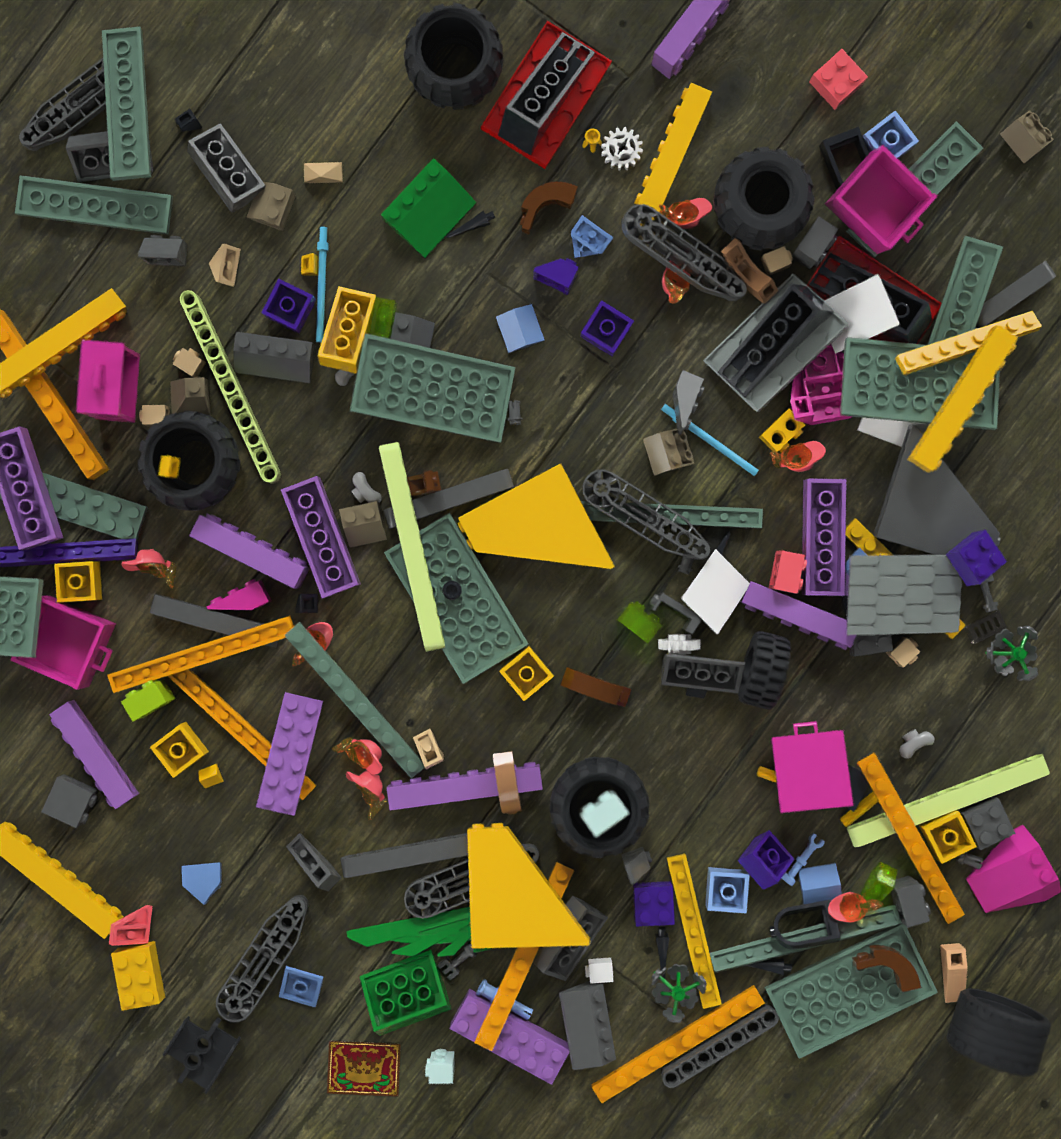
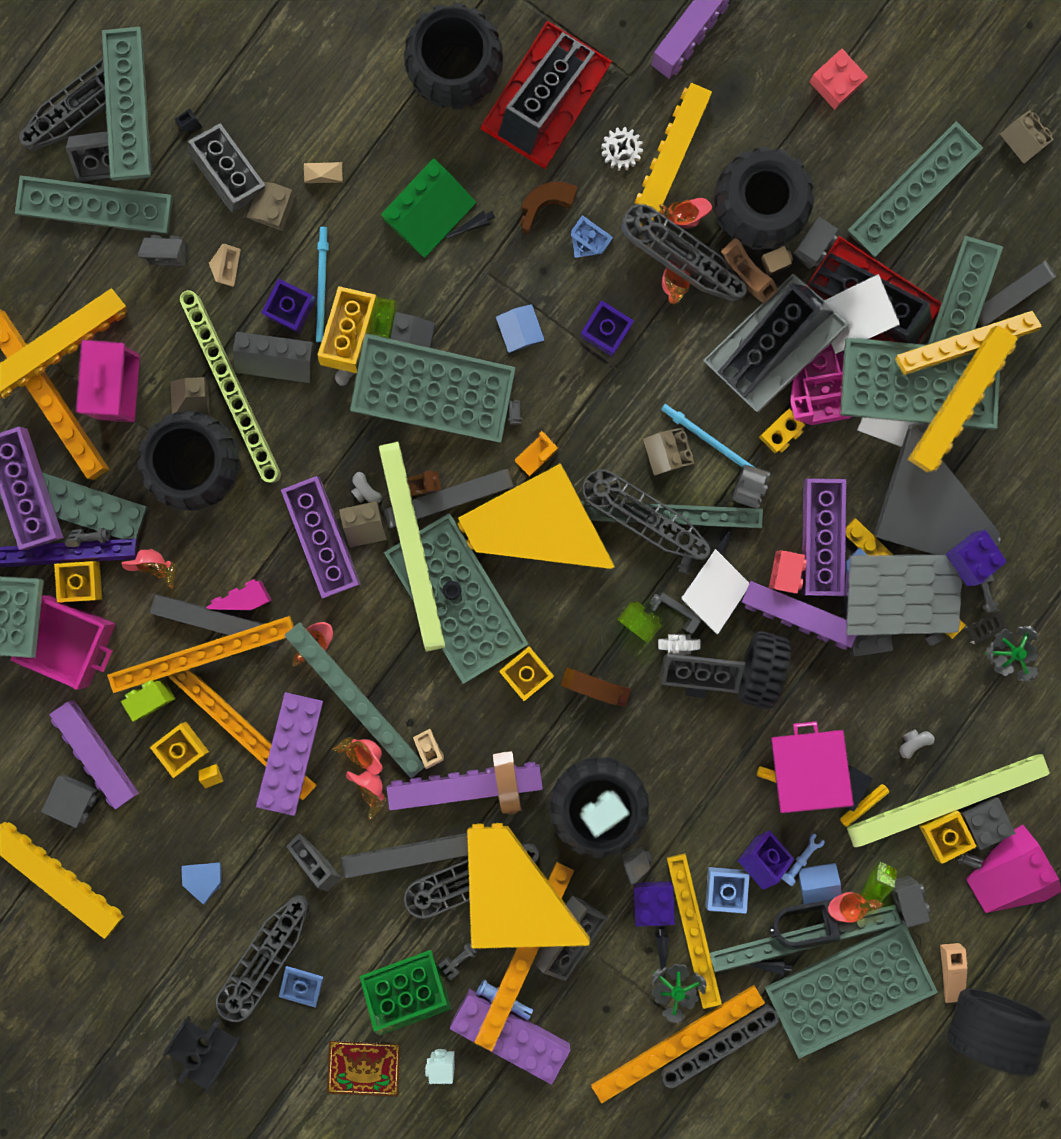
coral wing [109,905,152,946] -> none
yellow brick [111,941,165,1011] -> none
tan brick [139,405,170,426] -> none
yellow slope [159,456,180,478] -> none
tan brick [173,348,206,378] -> none
medium lavender brick [189,514,310,588] -> none
black slope [295,594,318,613] -> none
yellow slope [301,253,319,276] -> none
green animal [347,907,491,957] -> none
dark purple slope [533,258,579,295] -> none
dark grey slope [559,981,616,1070] -> none
yellow piece [582,128,602,153] -> none
white brick [585,958,613,983] -> none
slope [672,370,705,435] -> none
hair [770,441,826,472] -> none
black window [819,126,869,189] -> none
dark pink container [825,145,937,254] -> none
reddish brown arch [852,945,921,992] -> none
light orange plate [857,753,965,924] -> none
light blue brick [863,111,919,159] -> none
tan brick [886,637,920,668] -> none
none -> dark grey hinge [65,528,110,547]
none -> light orange panel [515,431,558,477]
none -> dark grey brick [732,465,770,509]
none -> dark grey axle [925,633,945,646]

